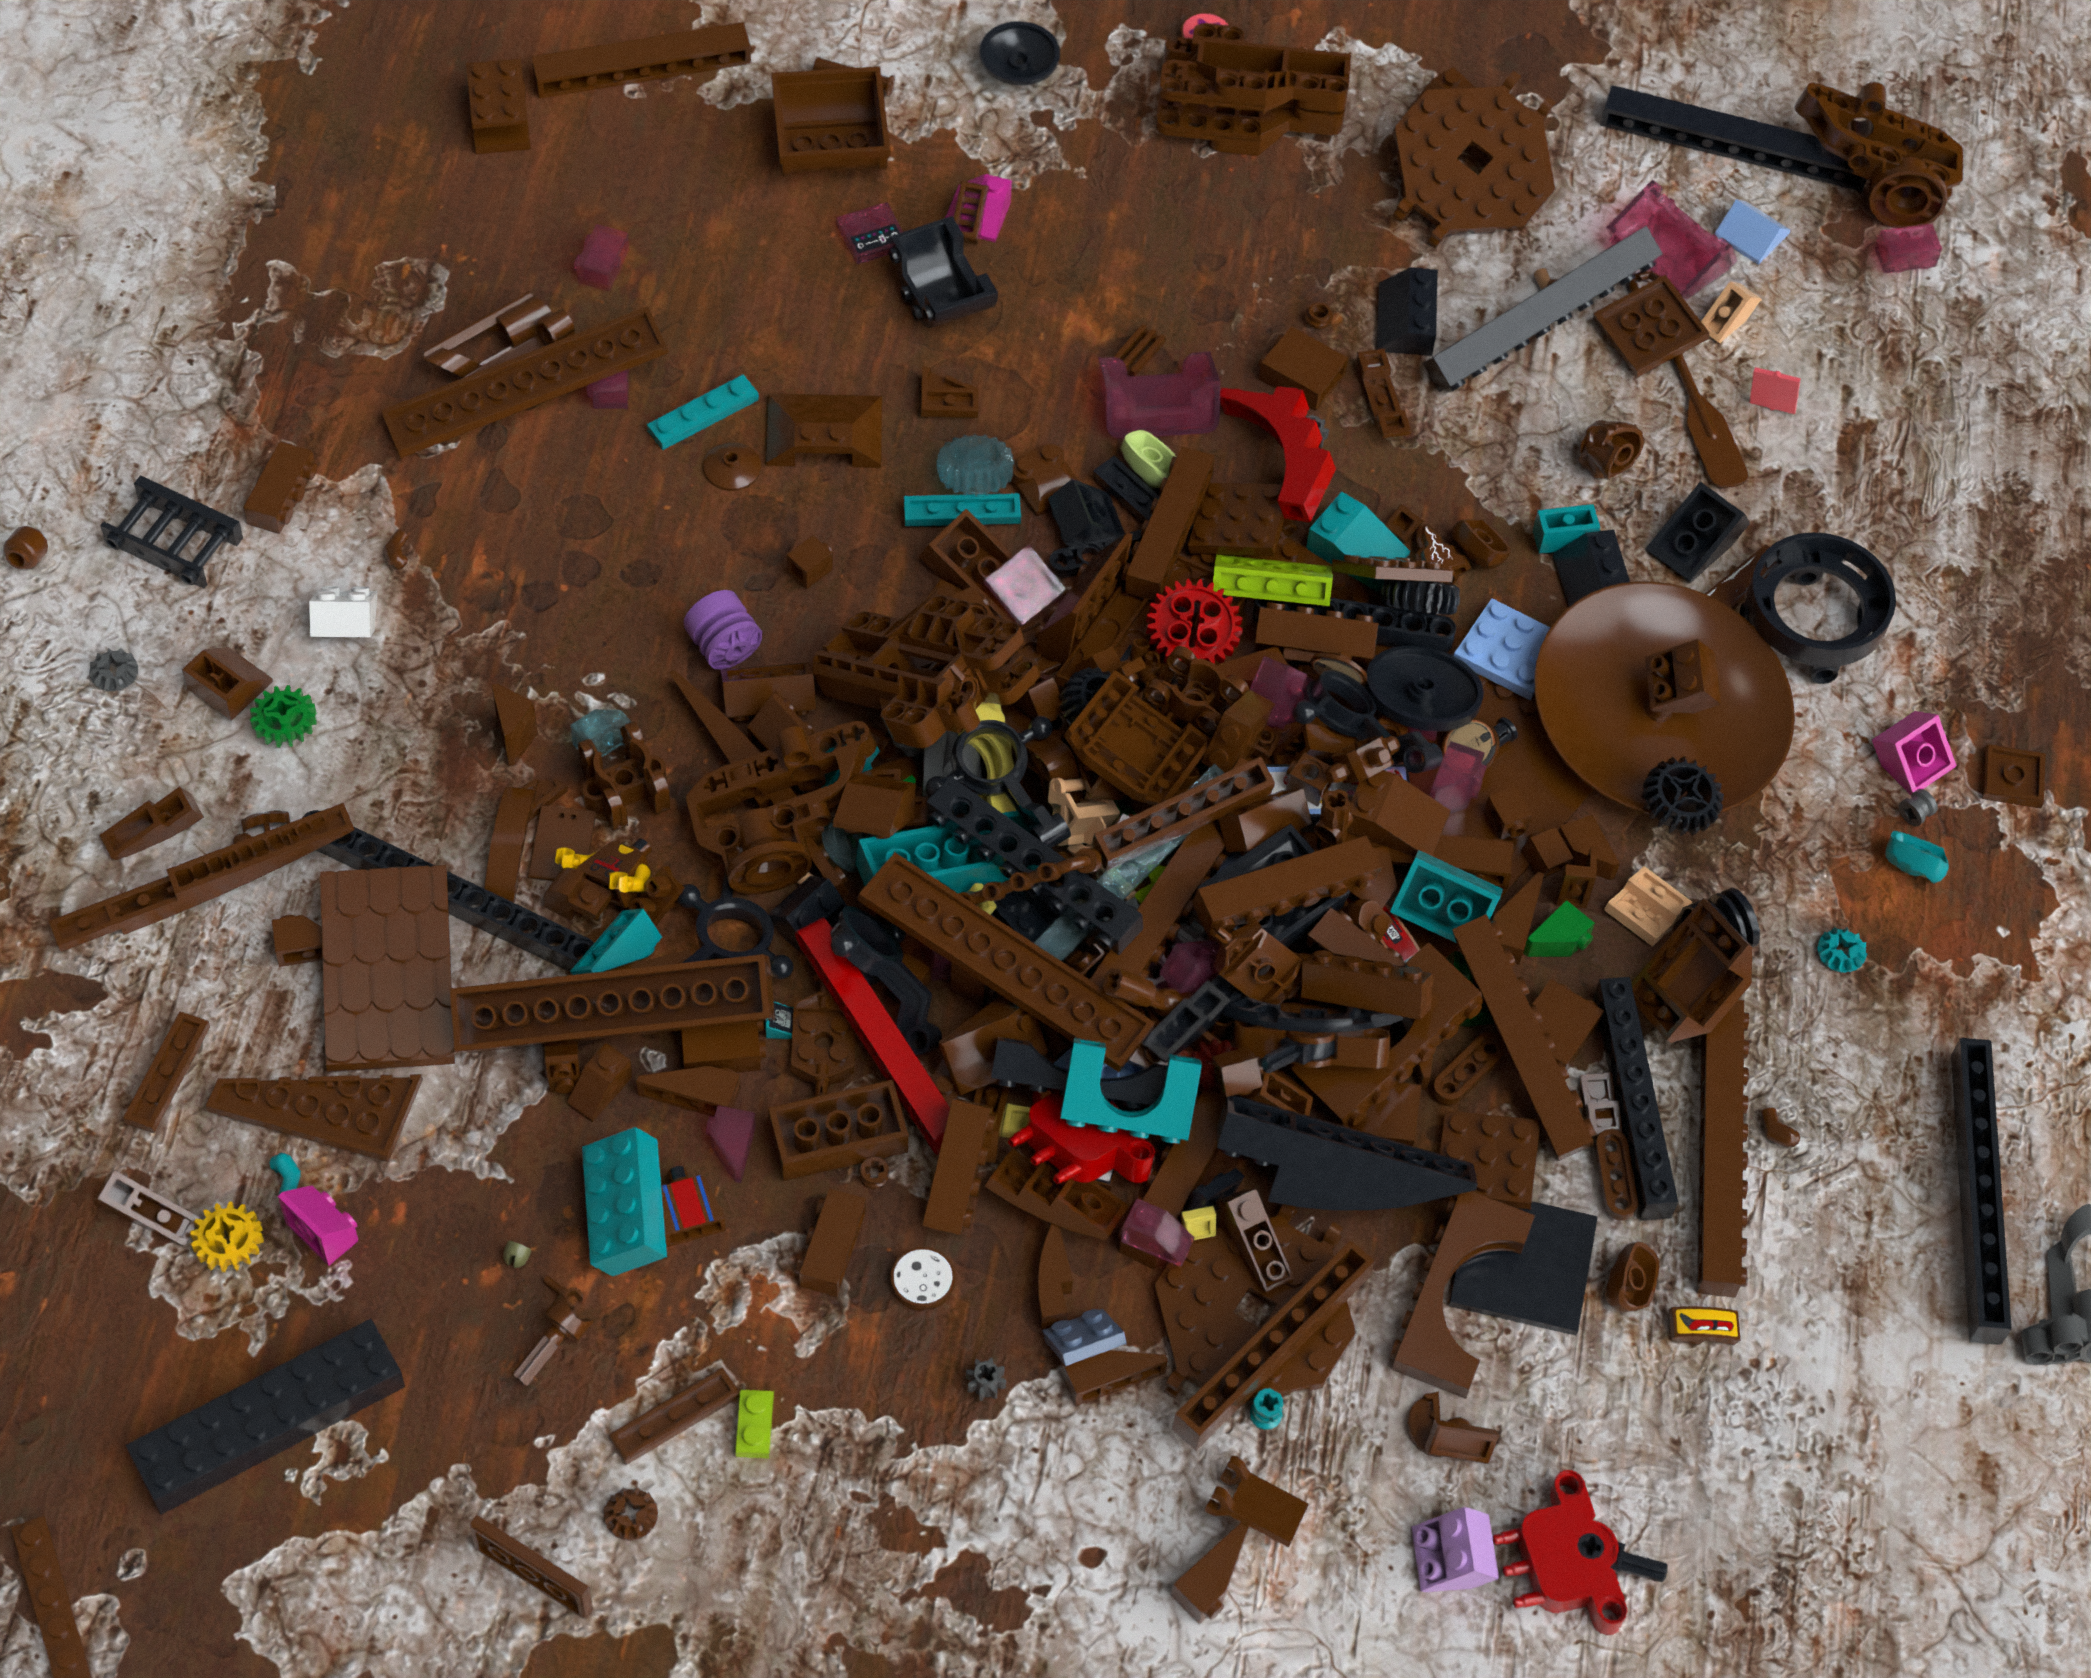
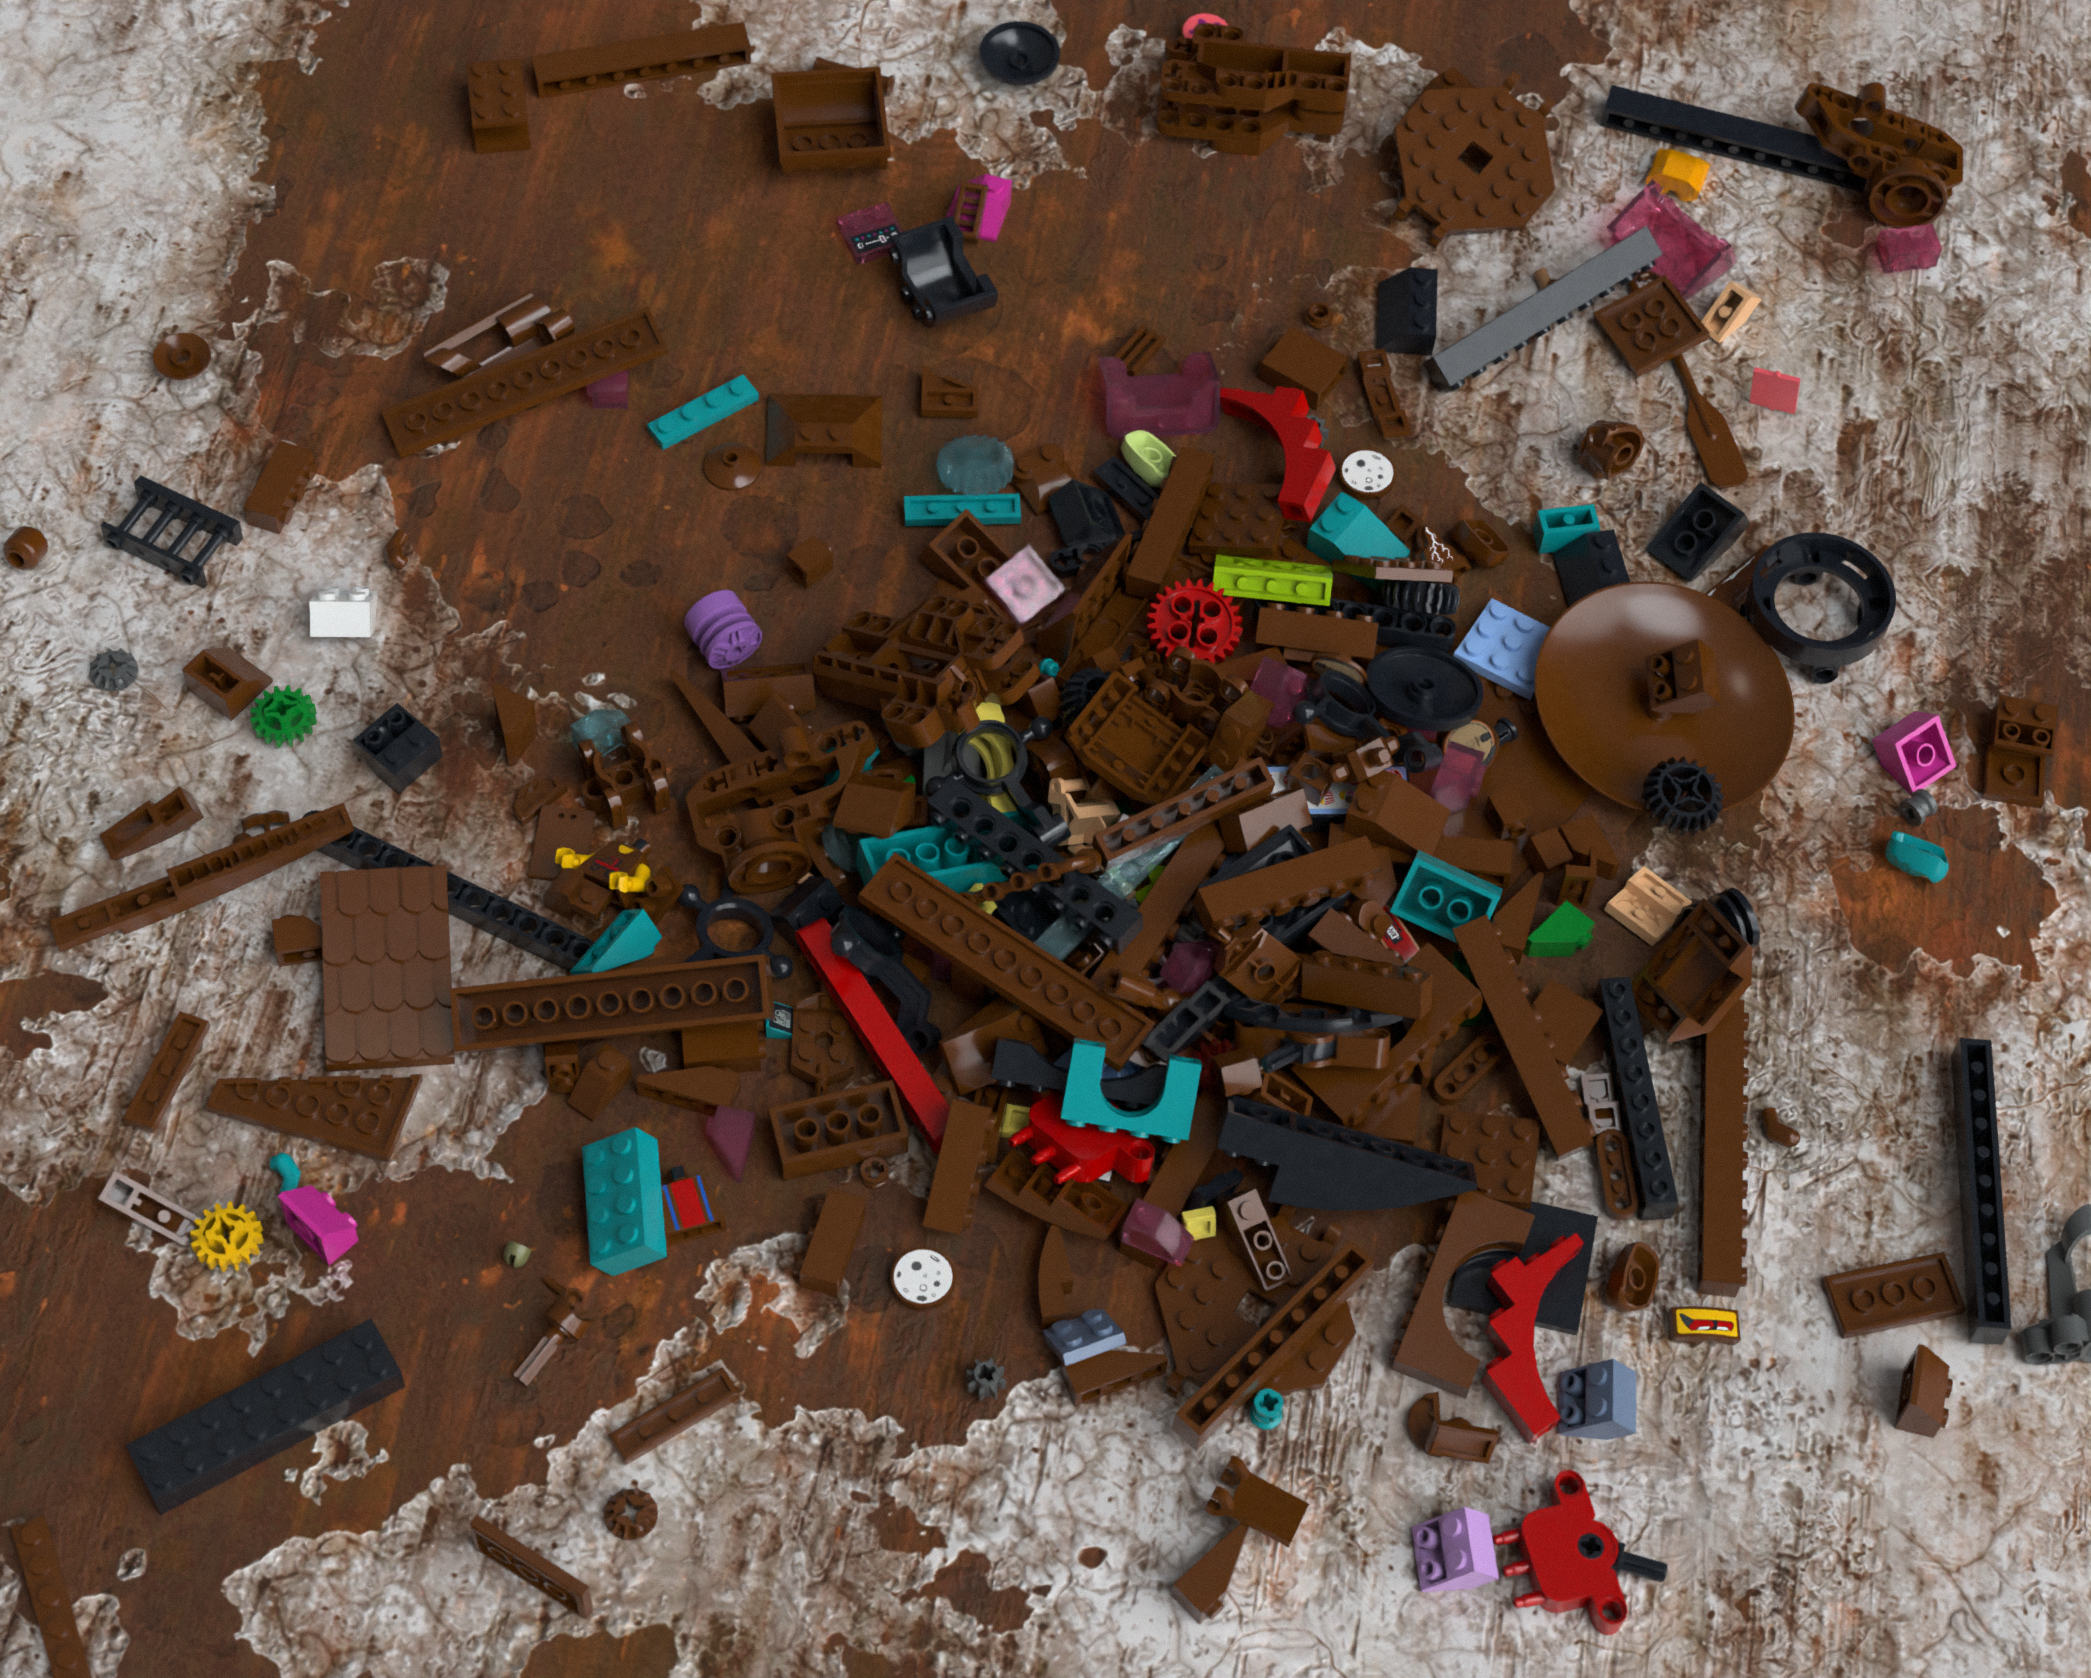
reddish brown slope [484,786,536,903] -> none
clear pink brick [574,224,629,292] -> none
lime plate [736,1390,774,1459] -> none
reddish brown piece [1314,789,1353,850] -> none
light blue slope [1714,199,1791,265] -> none
teal gear [1817,927,1867,973] -> none
none -> reddish brown dish [153,333,211,380]
none -> black slope [353,703,443,795]
none -> teal arm [1038,658,1061,680]
none -> white tile [1338,449,1396,500]
none -> red arch [1482,1233,1584,1444]
none -> sand blue slope [1558,1359,1636,1440]
none -> light orange slope [1645,148,1711,202]
none -> reddish brown tile [1821,1252,1966,1339]
none -> reddish brown slope [1895,1344,1953,1438]
none -> reddish brown slope [1988,694,2058,758]

